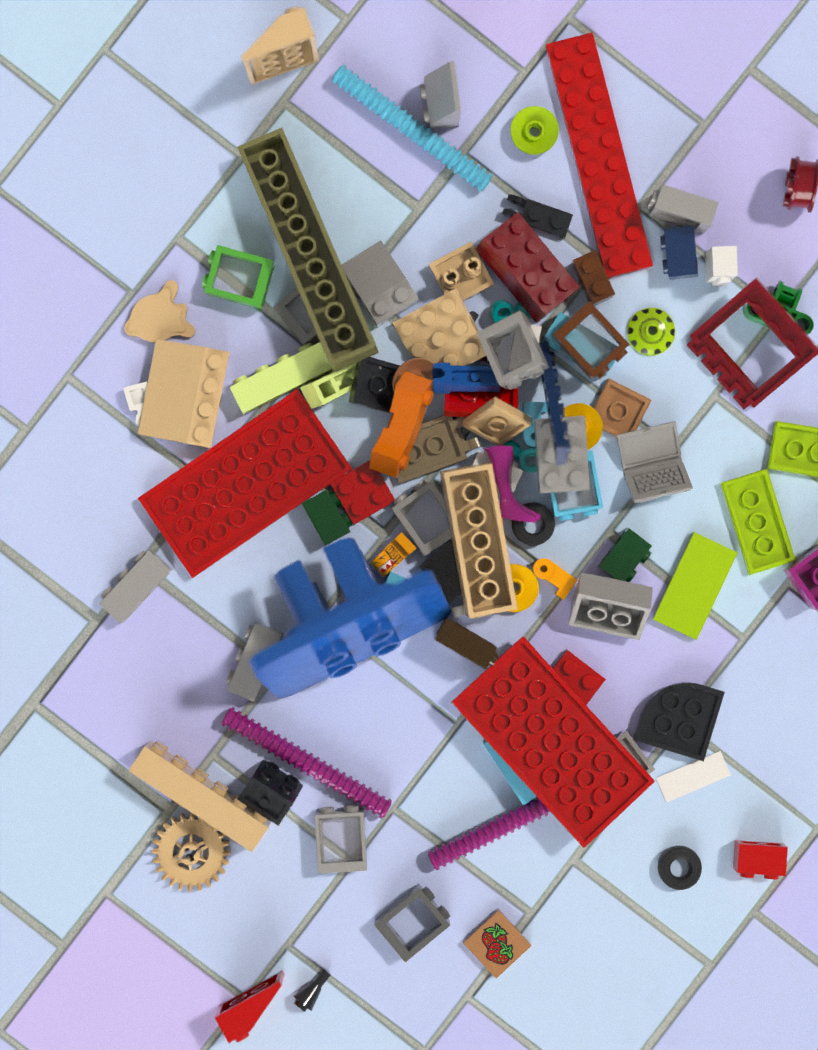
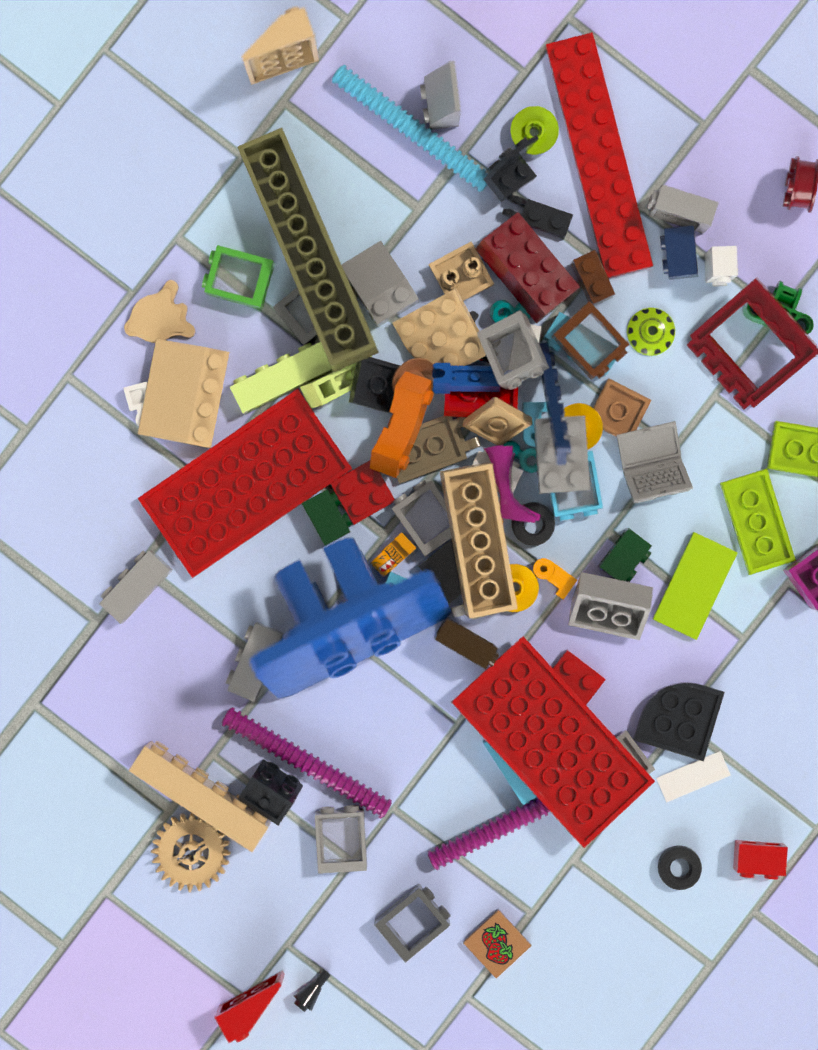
none -> black bracket [484,135,539,202]

